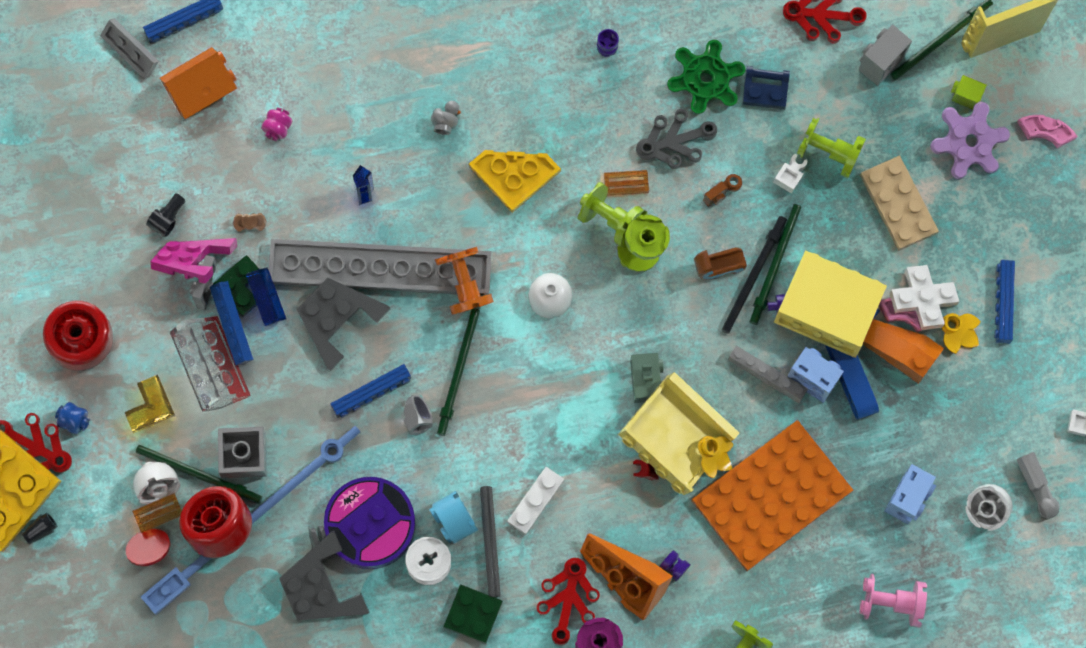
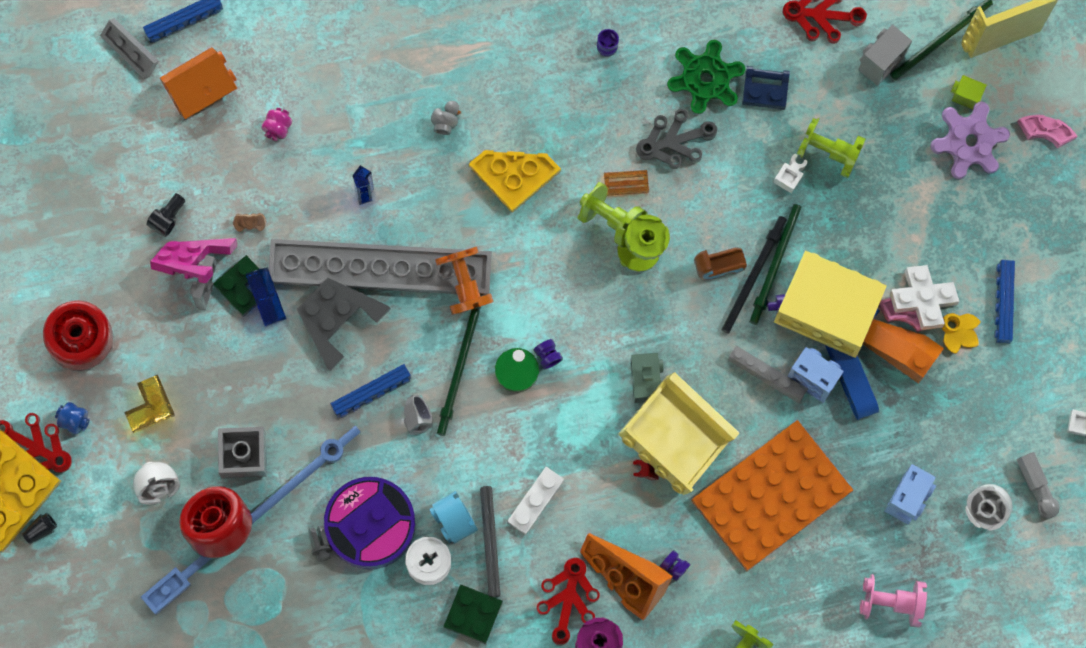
piece [125,529,171,566] -> none
clear orange tile [132,493,182,533] -> none
dark green bar [136,445,263,504] -> none
clear slope [170,316,251,412] -> none
blue piece [210,281,254,366] -> none
dark grey wing [279,531,370,620] -> none
white cylinder [528,273,572,319] -> none
yellow plate [698,436,734,478] -> none
dark orange plate [703,174,742,207] -> none
tan plate [860,156,939,251] -> none
none -> green tile [495,348,539,392]
none -> dark purple wheel [533,339,563,369]

